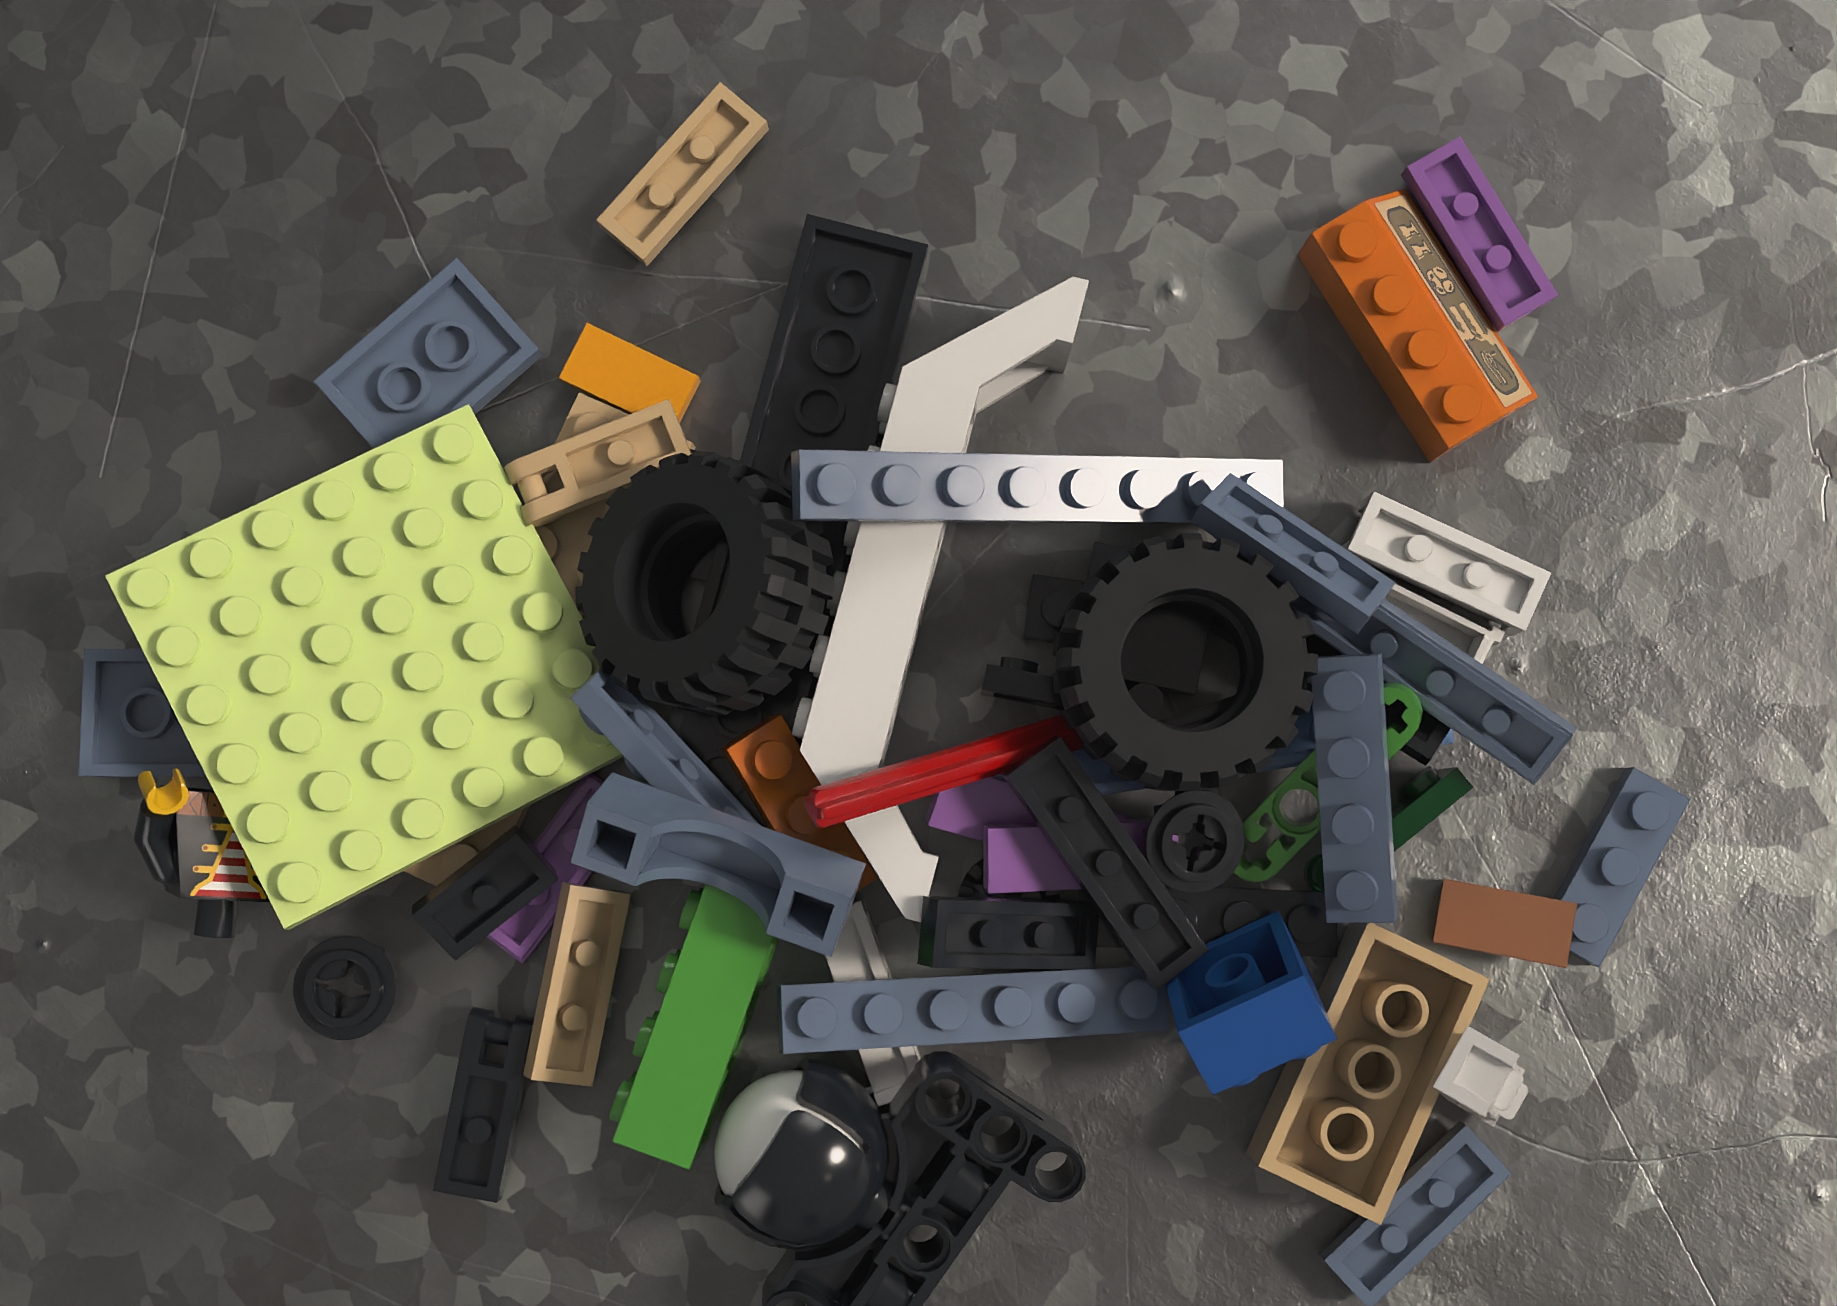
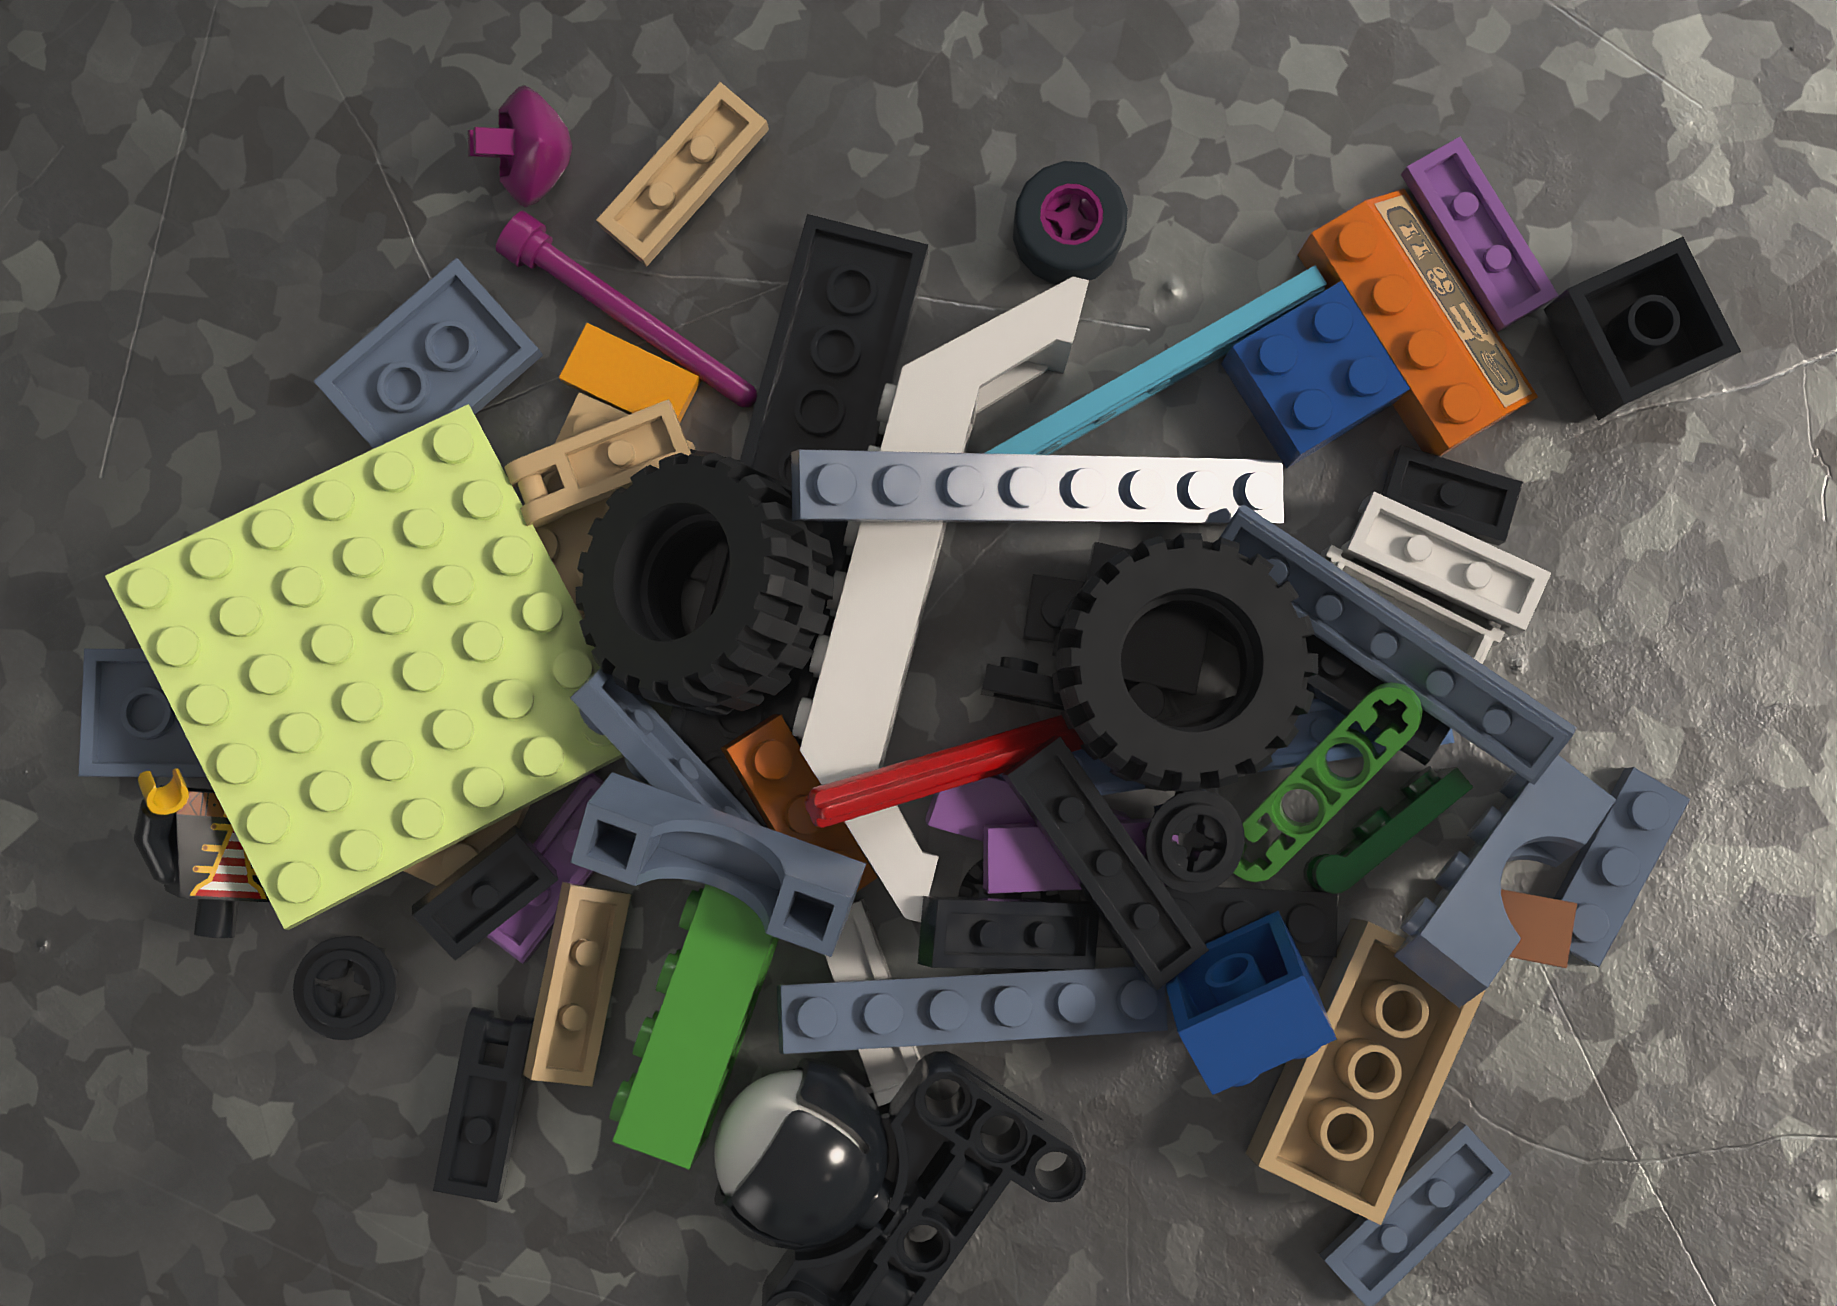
sand blue plate [1191,472,1396,634] -> none
sand blue plate [1311,653,1398,923] -> none
white container [1433,1026,1528,1127] -> none
none -> magenta piece [468,85,572,208]
none -> magenta piece [496,211,757,408]
none -> medium azure tile [985,265,1327,455]
none -> black wheel [1013,161,1128,284]
none -> blue brick [1221,281,1410,468]
none -> black plate [1381,445,1523,546]
none -> sand blue arch [1394,755,1616,1008]
none -> black brick [1543,237,1741,421]

